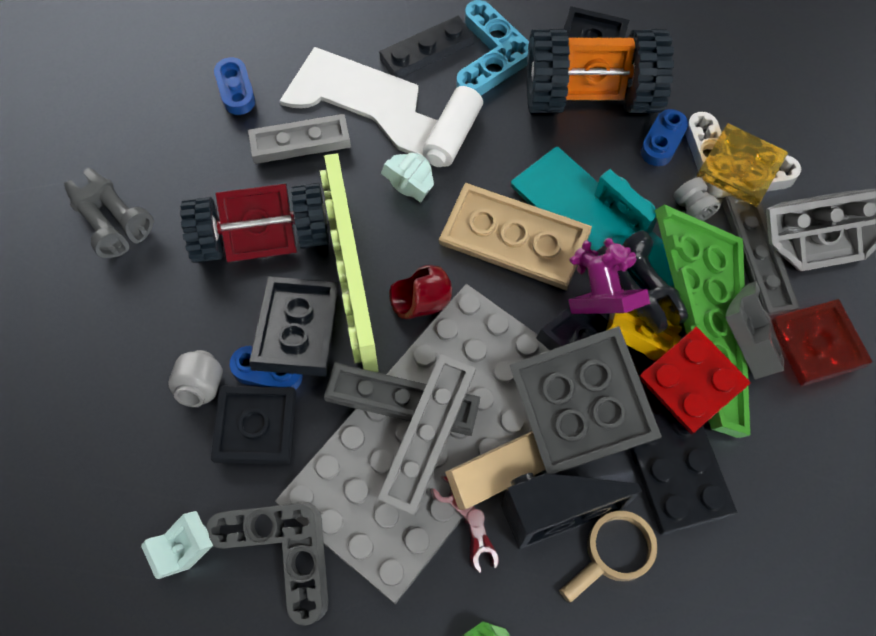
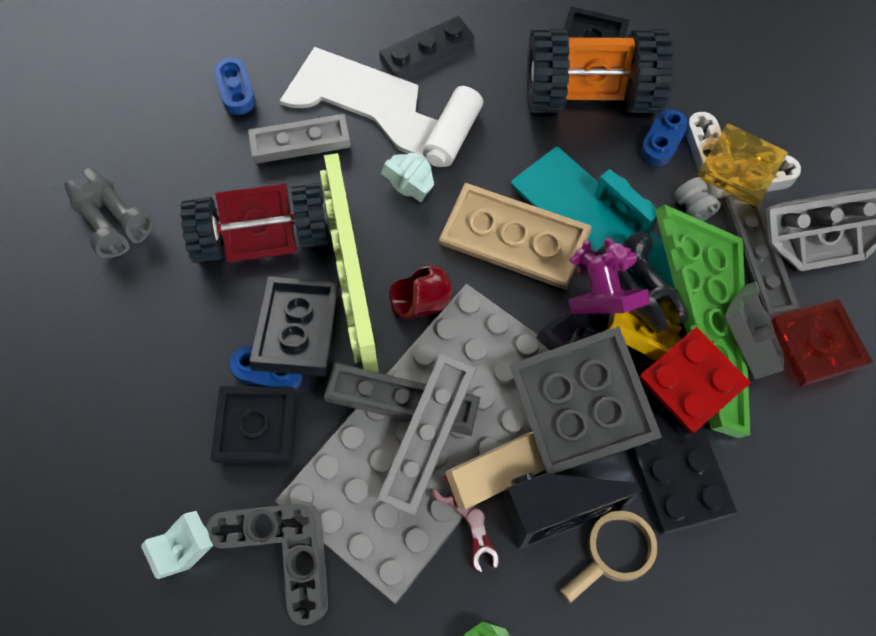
light grey head [168,350,223,407] -> none
medium azure beam [456,0,529,95] -> none

